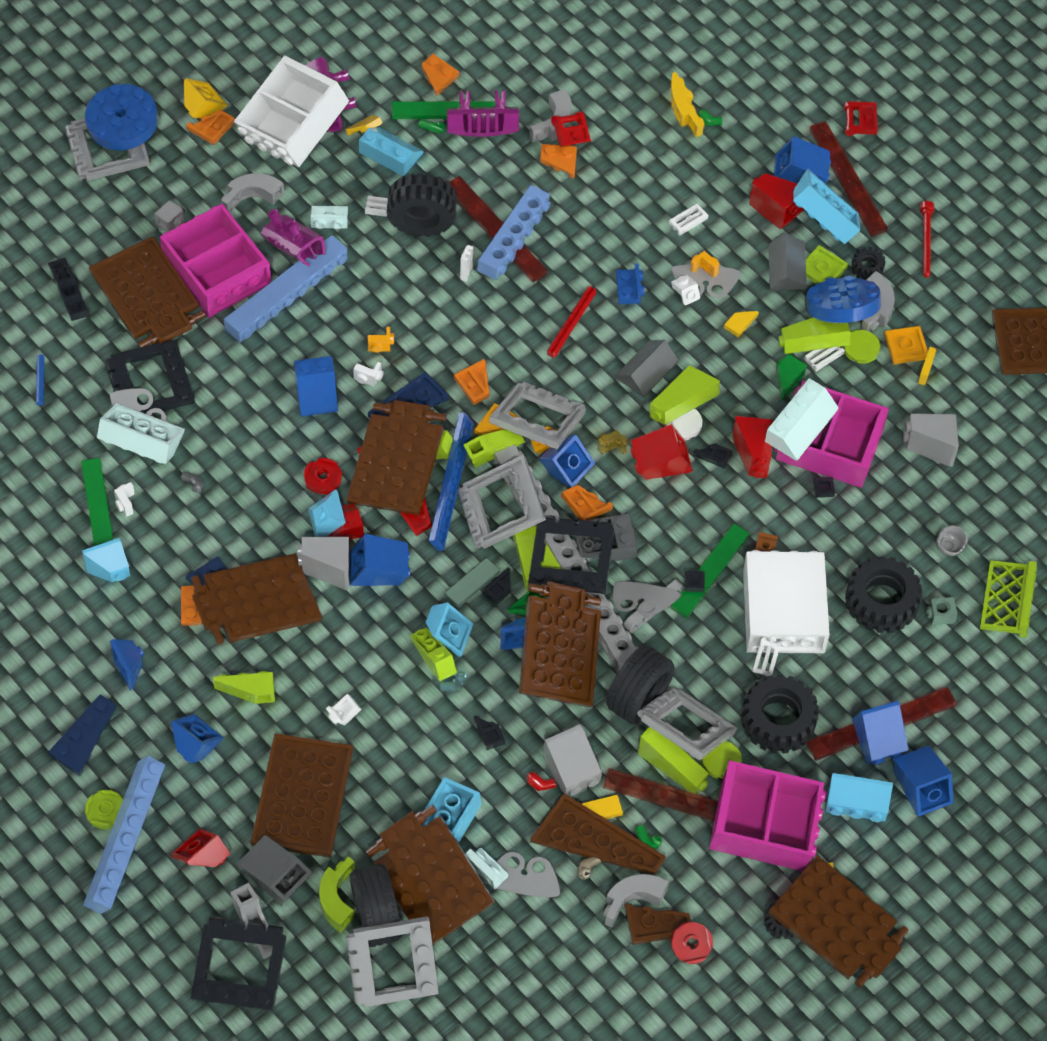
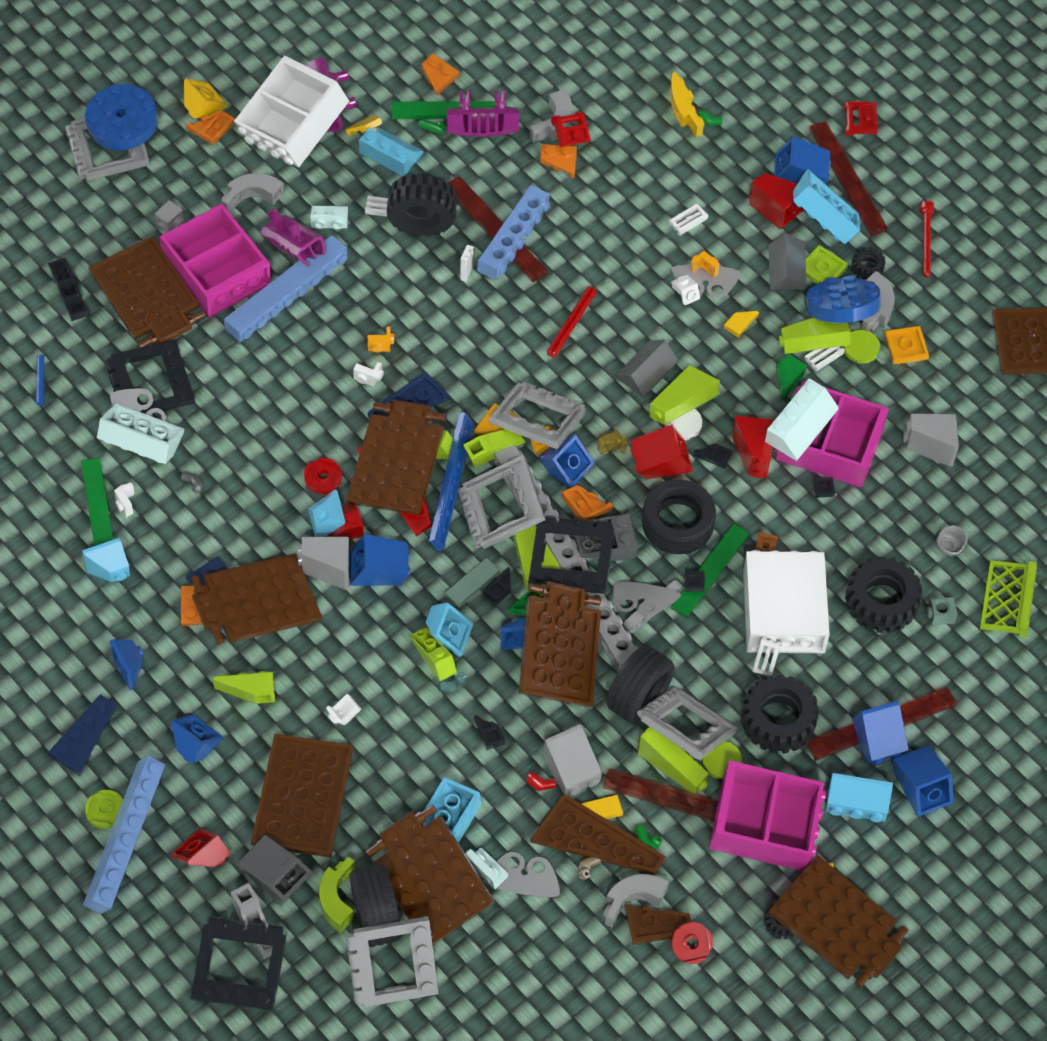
blue slope [294,356,338,417] -> none
orange wing [454,359,489,405] -> none
blue bracket [616,264,645,304] -> none
yellow tile [918,347,936,385] -> none
none -> black tyre [642,479,716,555]

